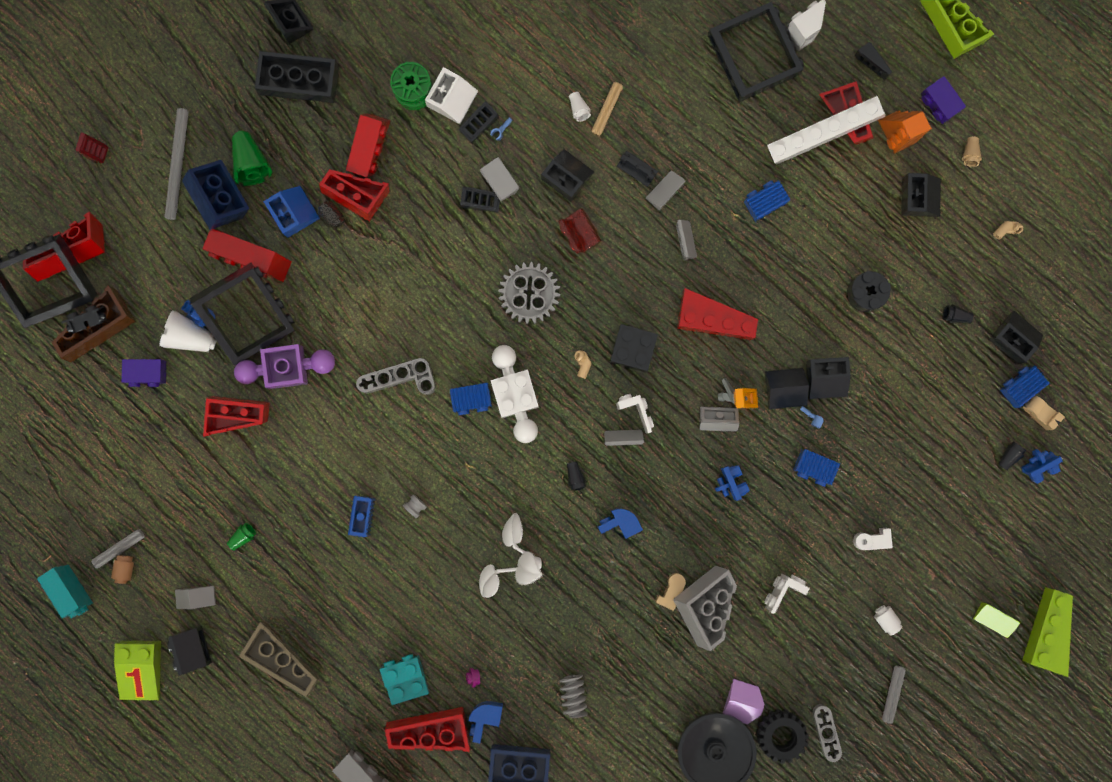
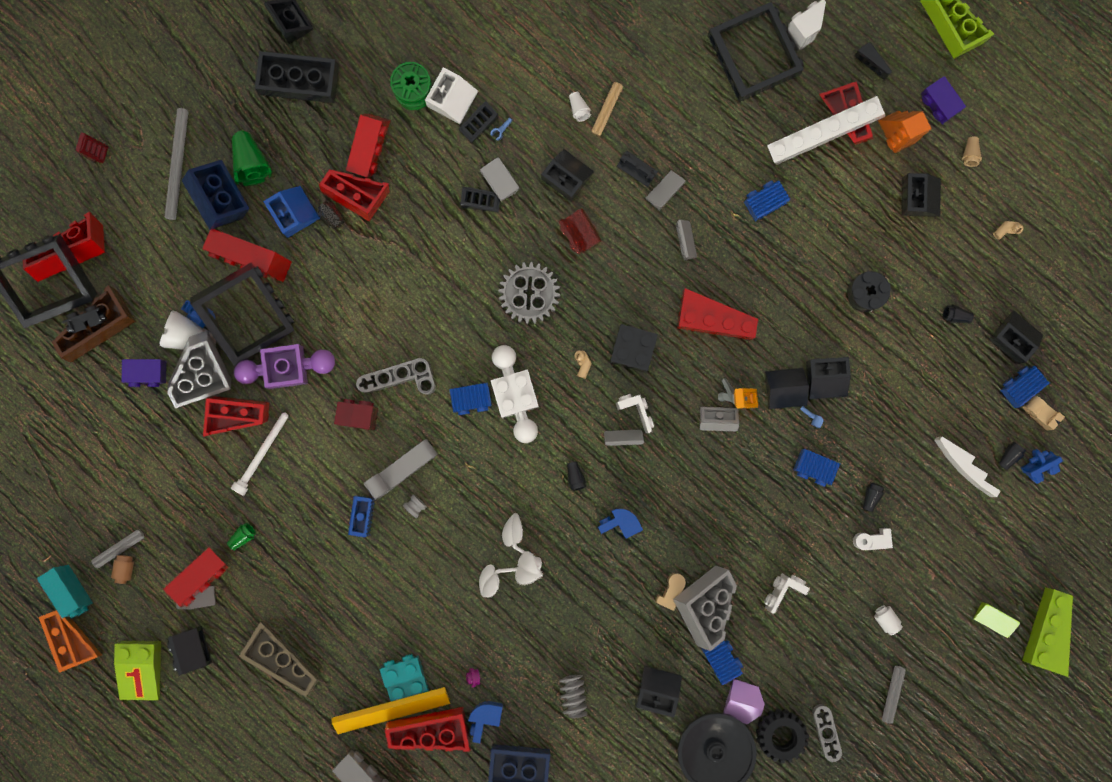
blue hips [715,465,750,501] -> none
none -> orange wedge [39,610,102,673]
none -> red wedge [163,548,229,607]
none -> light grey brick [167,331,231,408]
none -> white piece [231,412,288,496]
none -> yellow tile [332,687,450,734]
none -> dark red brick [334,399,378,430]
none -> light grey beam [364,439,438,500]
none -> black slope [635,665,682,718]
none -> blue brick [702,640,743,685]
none -> black cone [862,482,885,512]
none -> white slope [934,437,1000,497]

